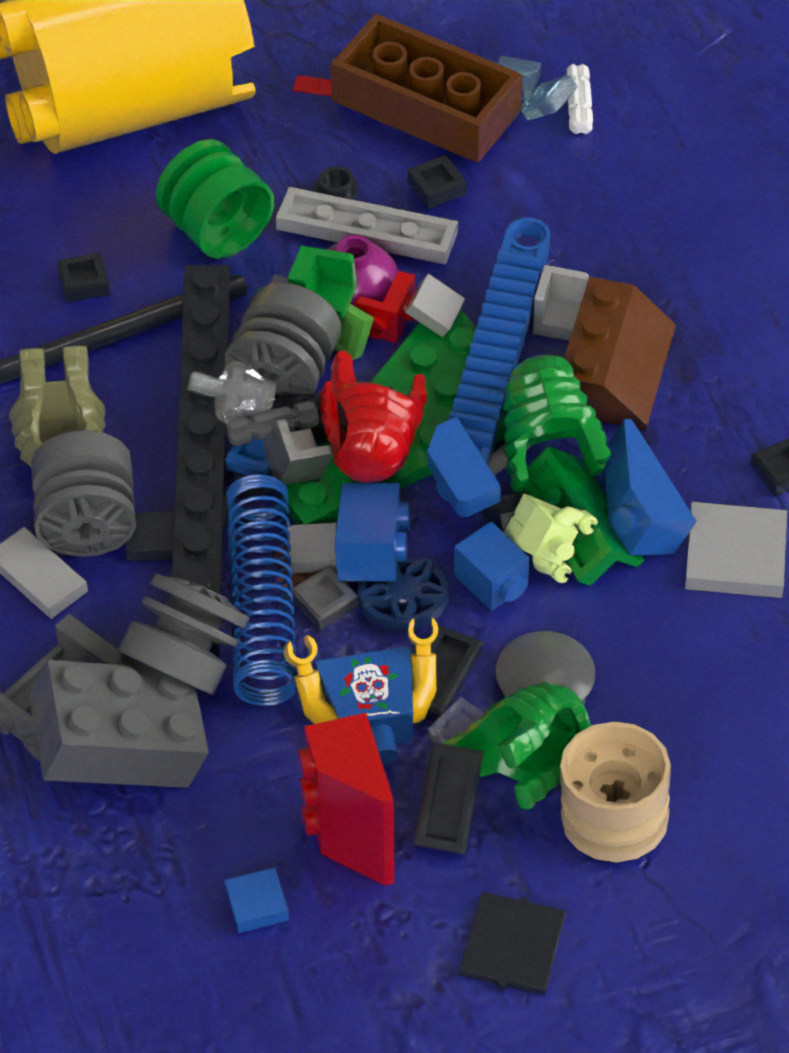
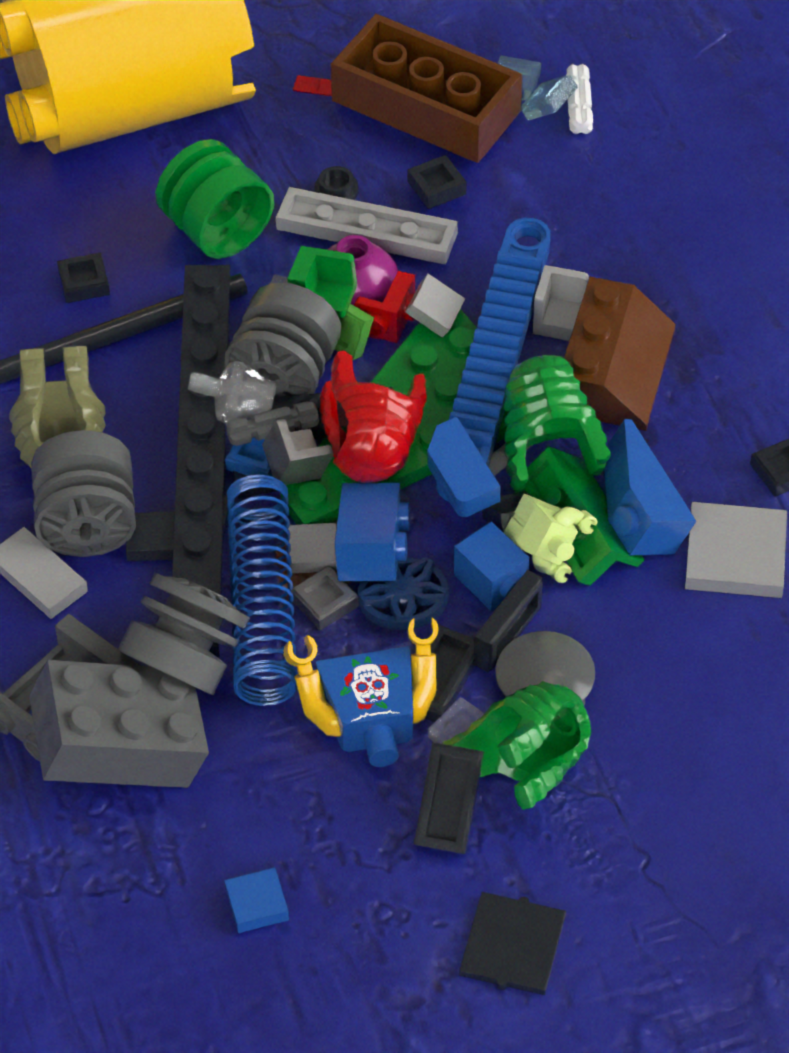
red slope [297,713,394,886] -> none
tan wheel [560,722,671,862] -> none
none -> black tile [474,570,543,672]

